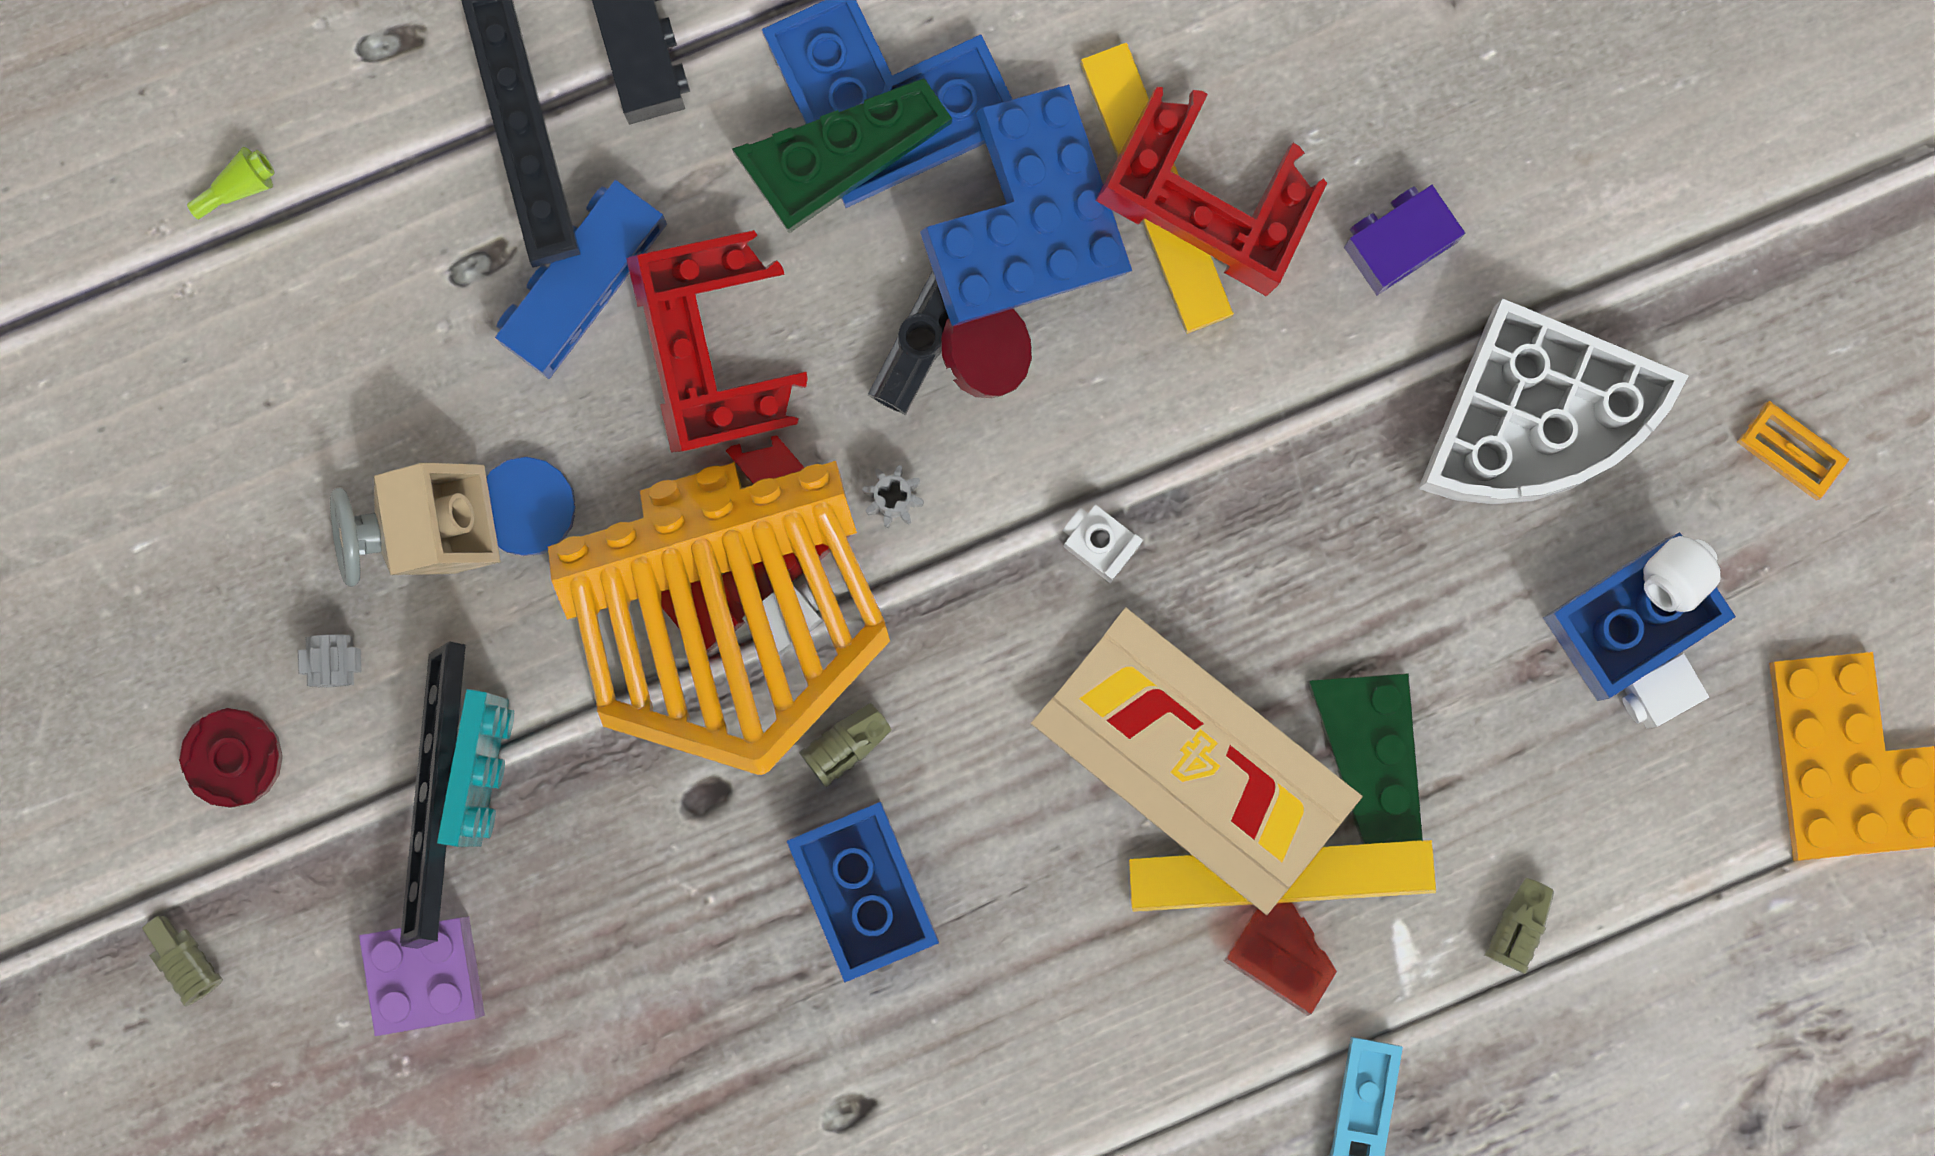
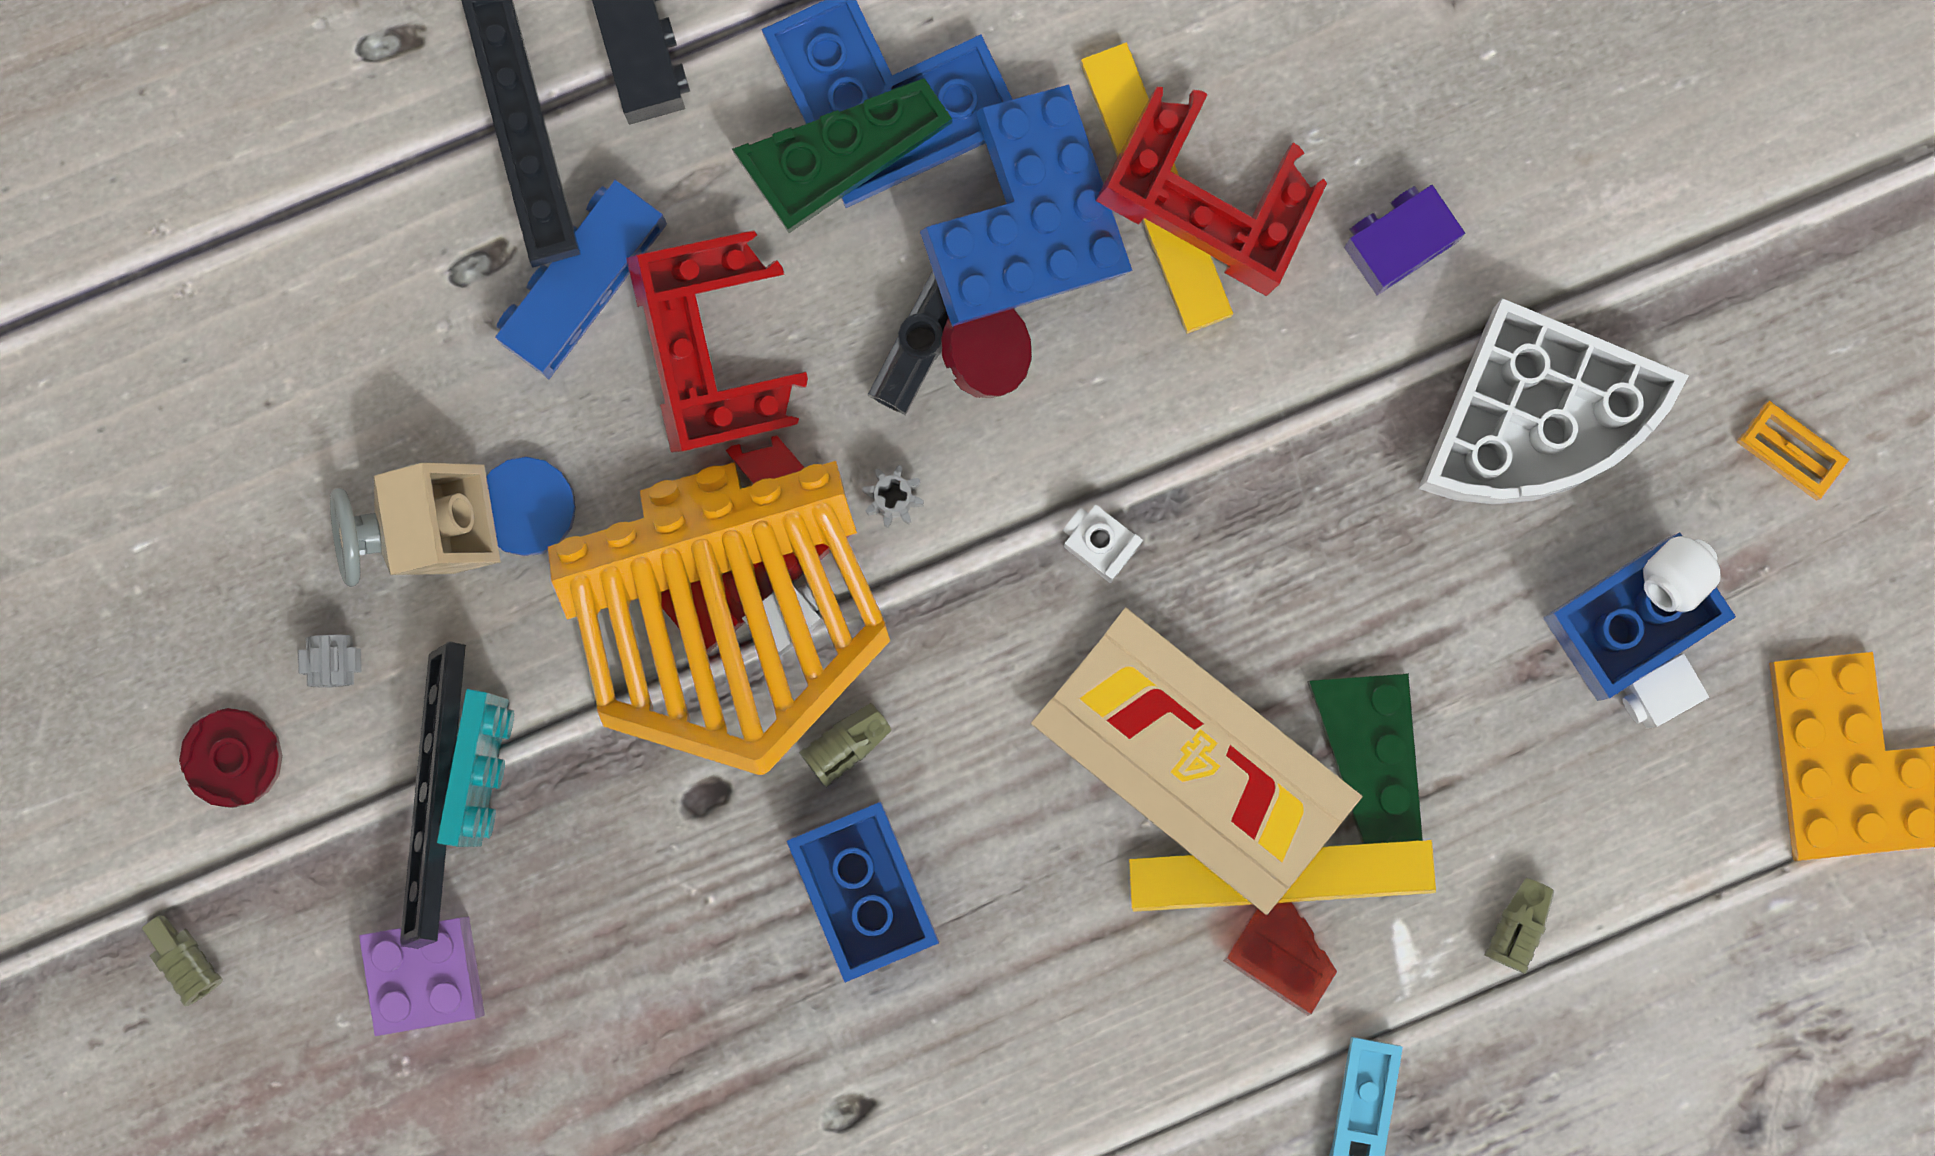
lime cone [187,147,275,220] -> none

